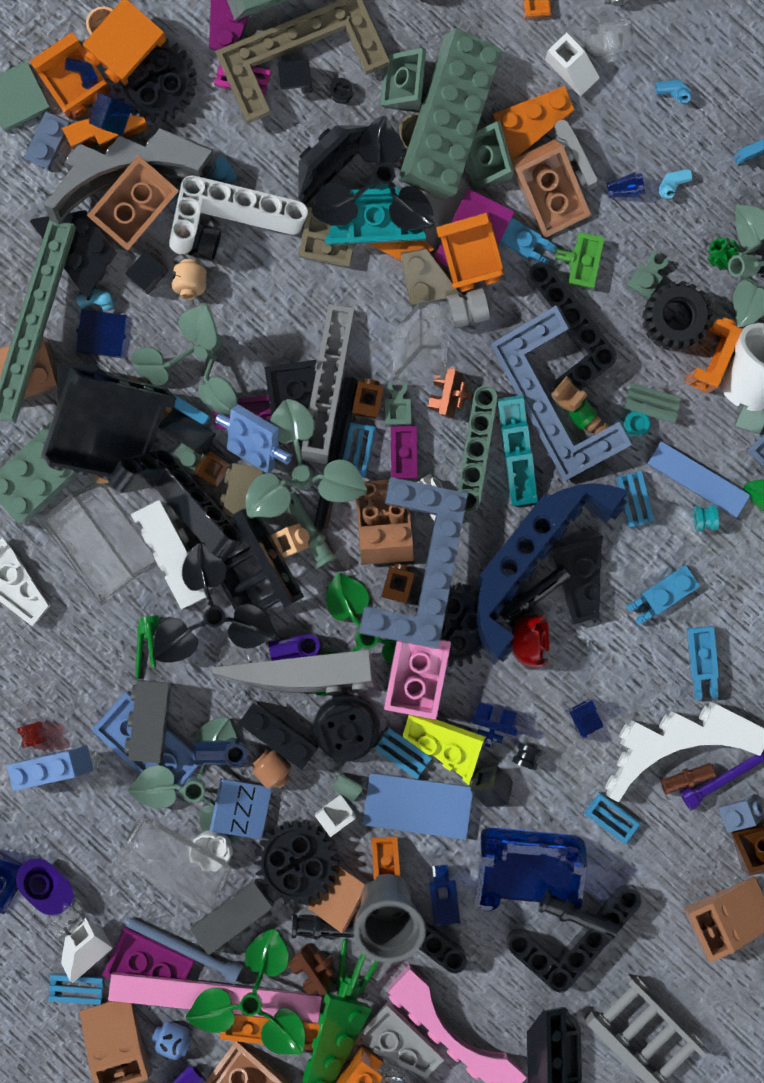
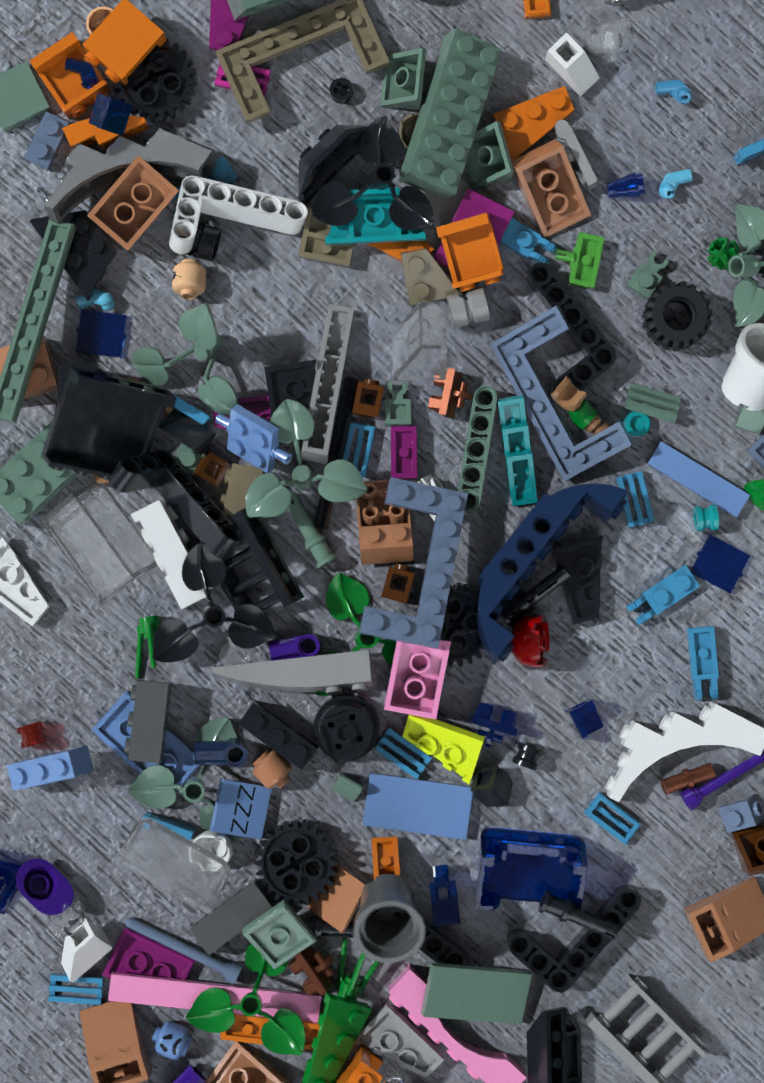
black panel [126,250,168,295] -> none
light nougat brick [270,523,309,559] -> none
black panel [278,59,312,94] -> none
white panel [315,795,356,837] -> none
orange panel [684,318,743,393] -> none
none -> dark azure tile [140,812,196,842]
none -> sand green tile [242,900,316,969]
none -> sand green tile [421,963,532,1024]
none -> clear blue piece [690,535,750,594]

